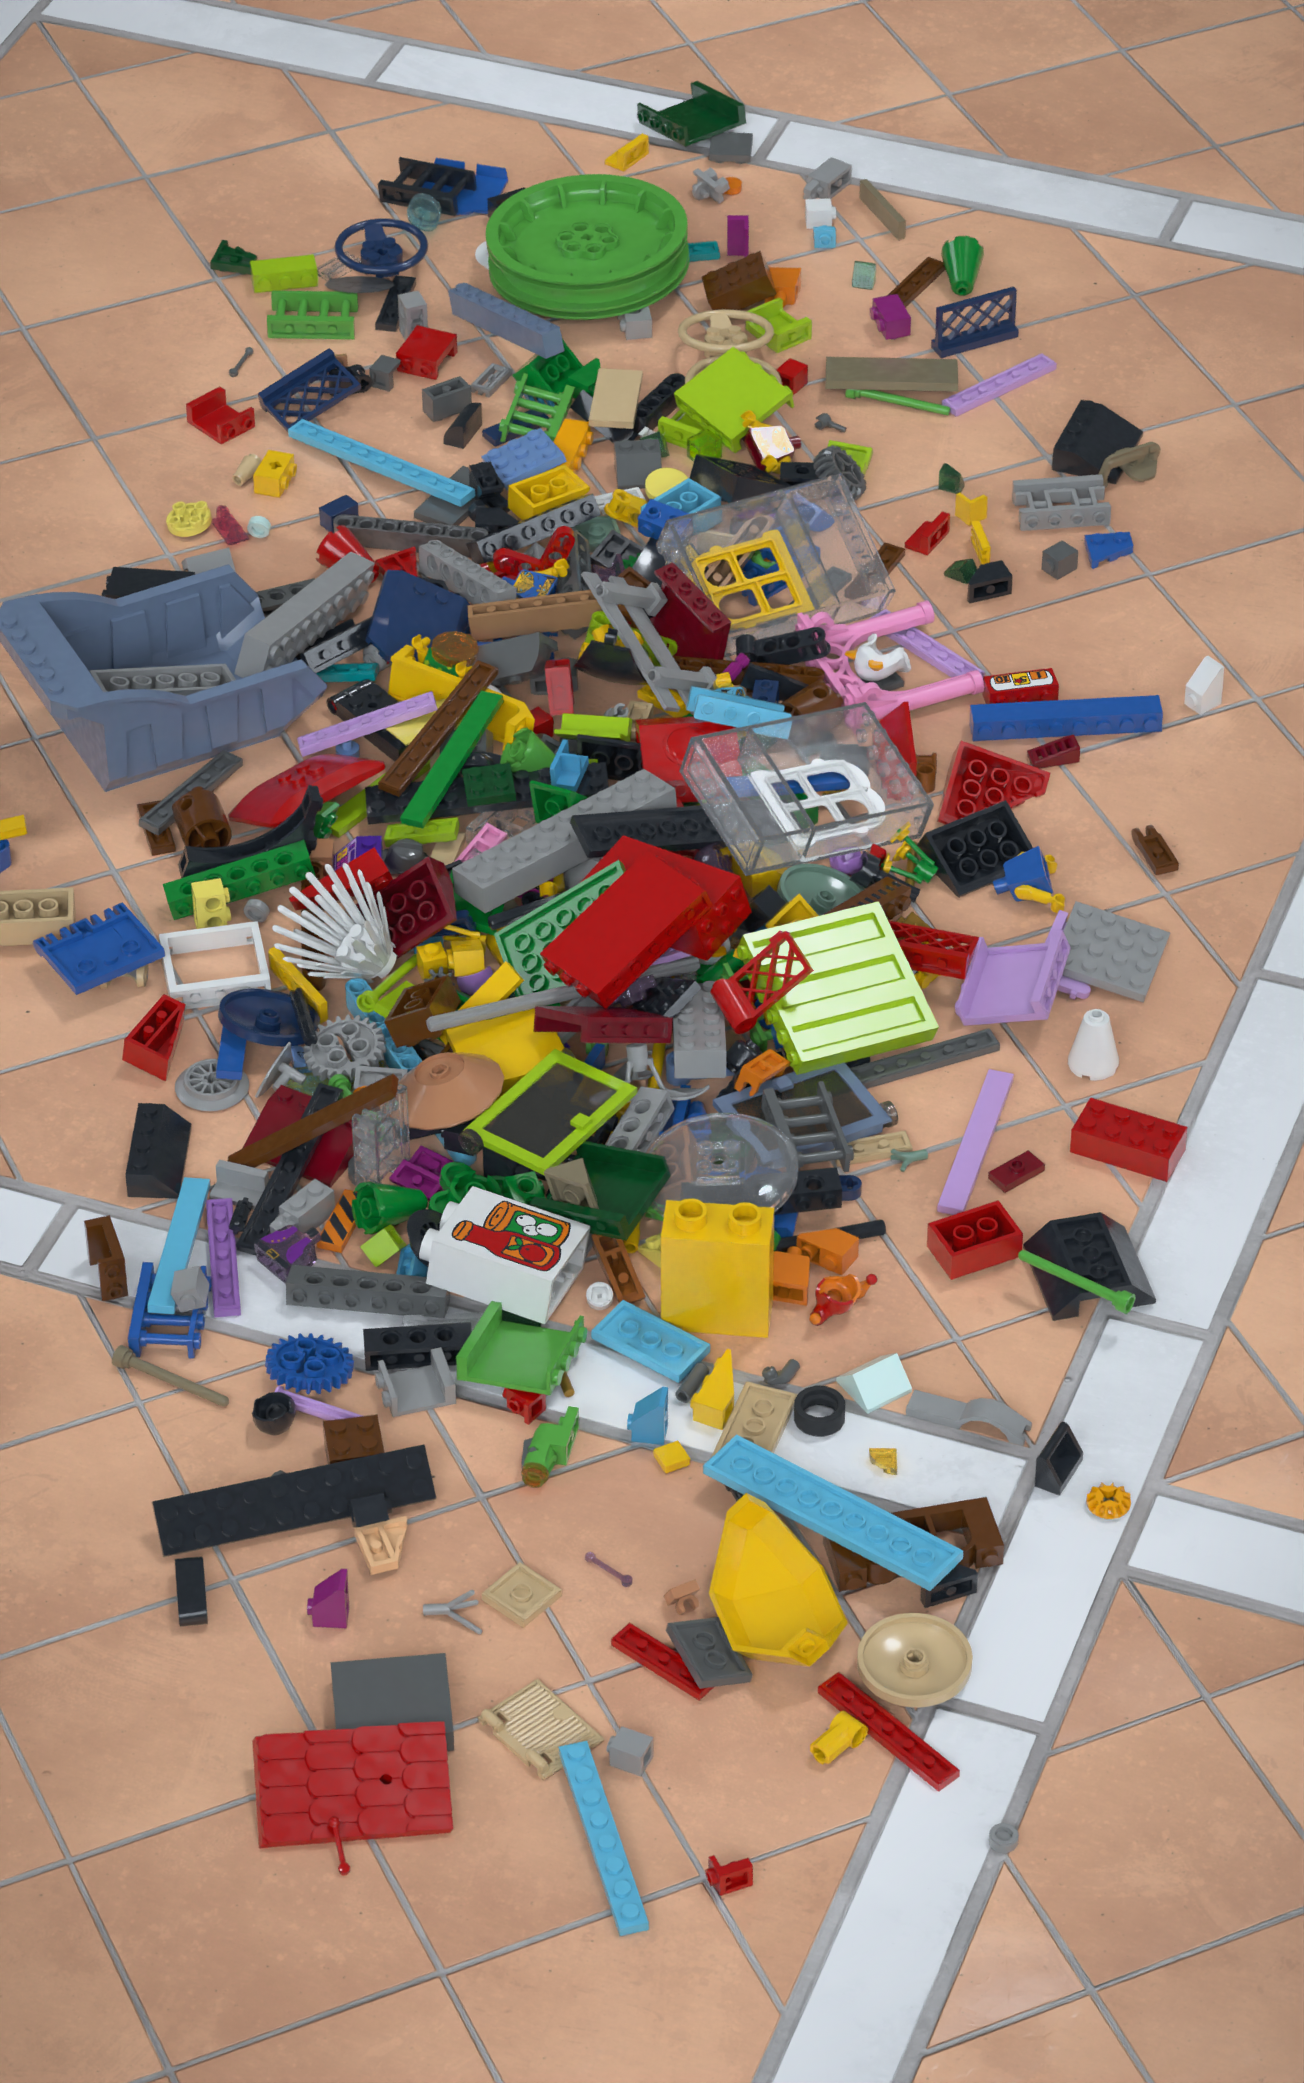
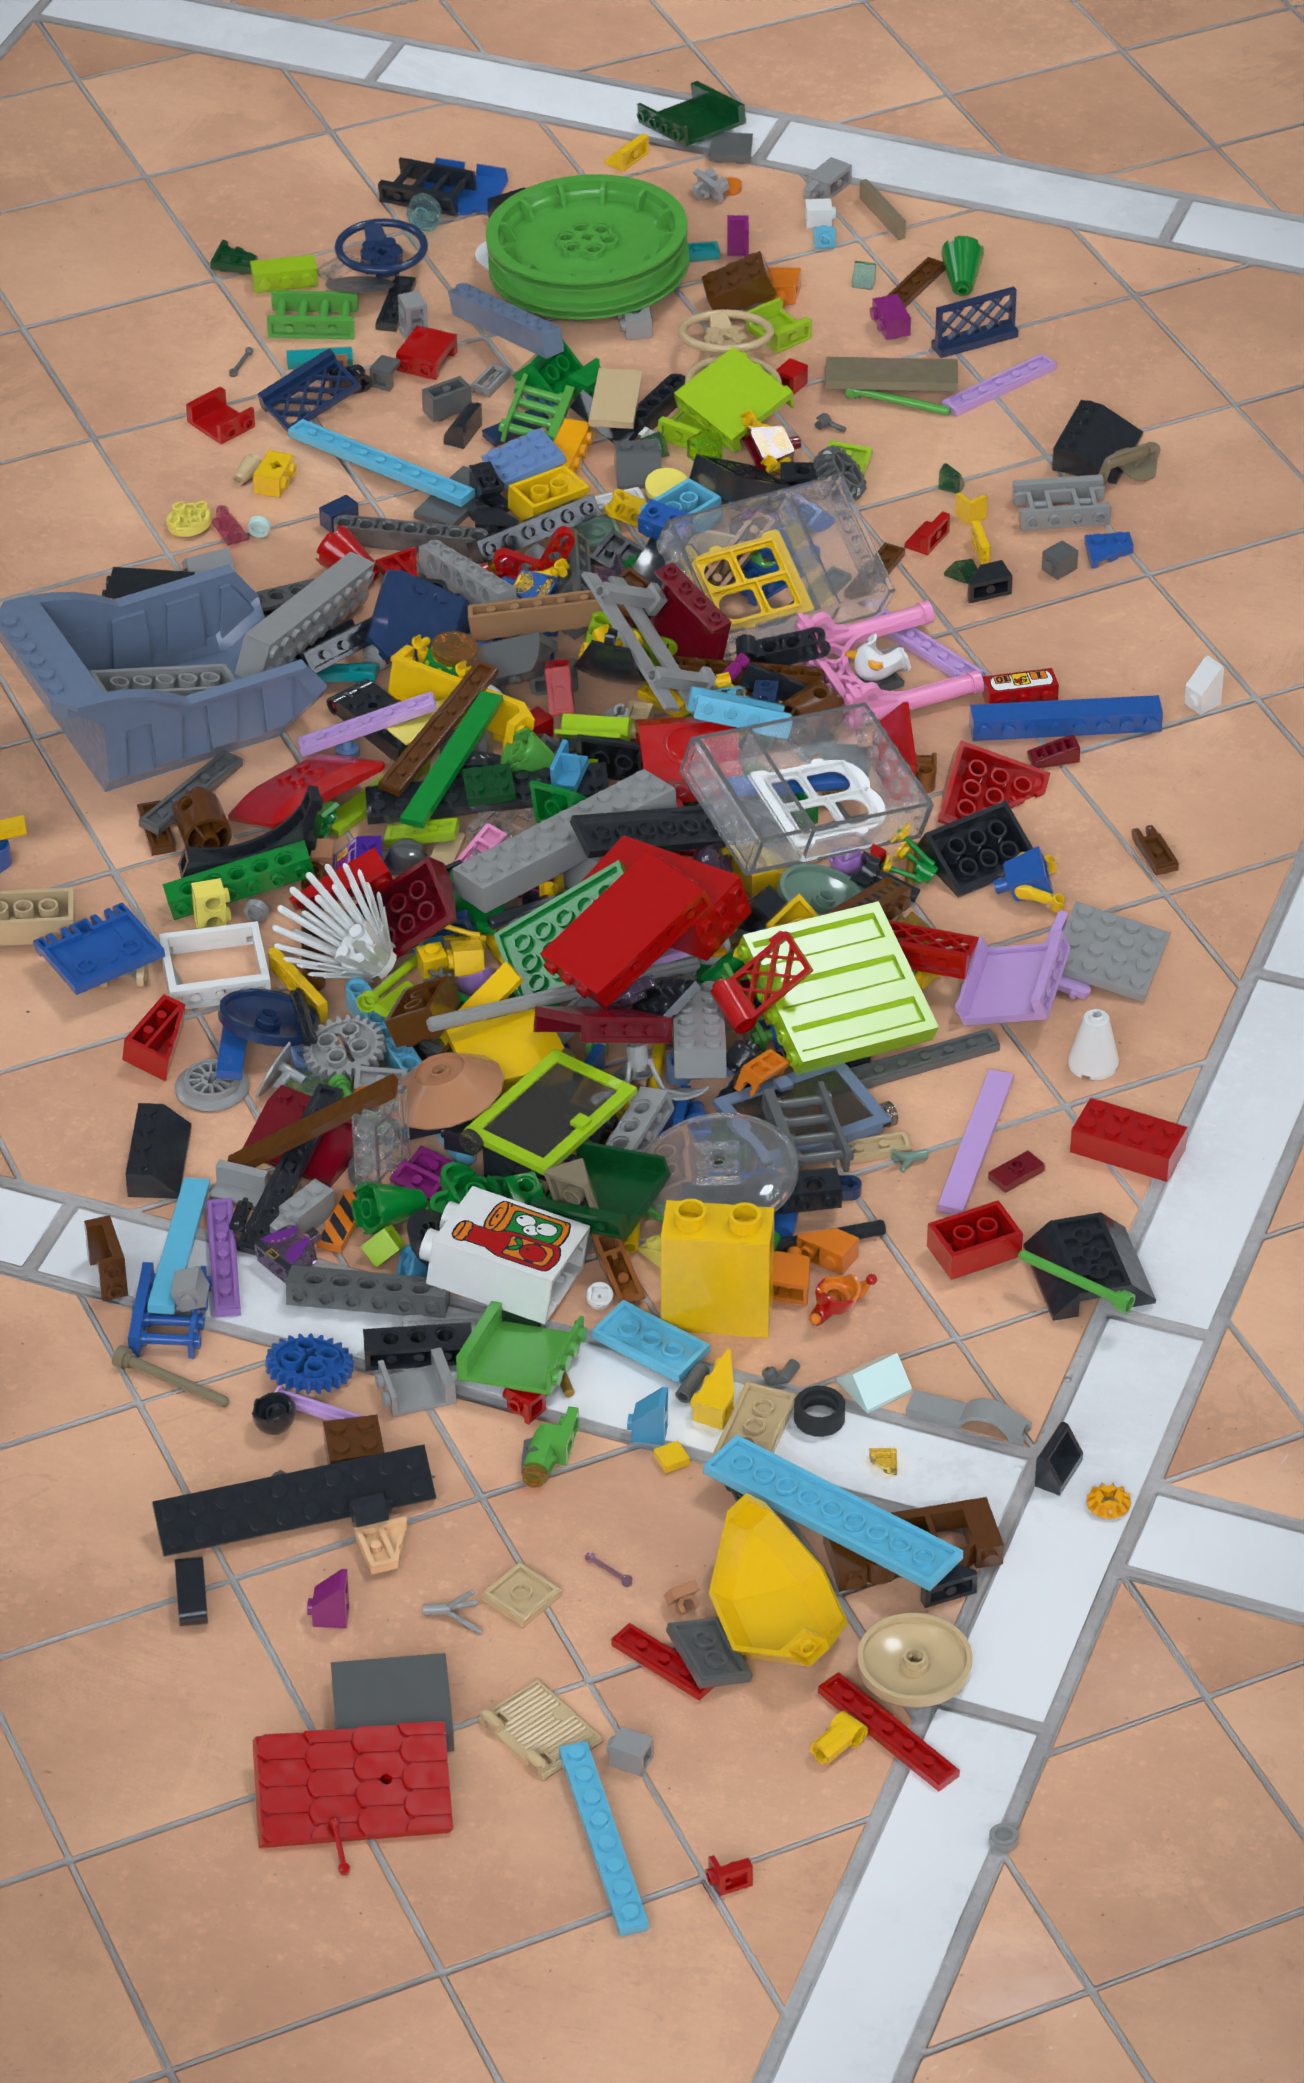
none -> teal tile [286,346,353,369]

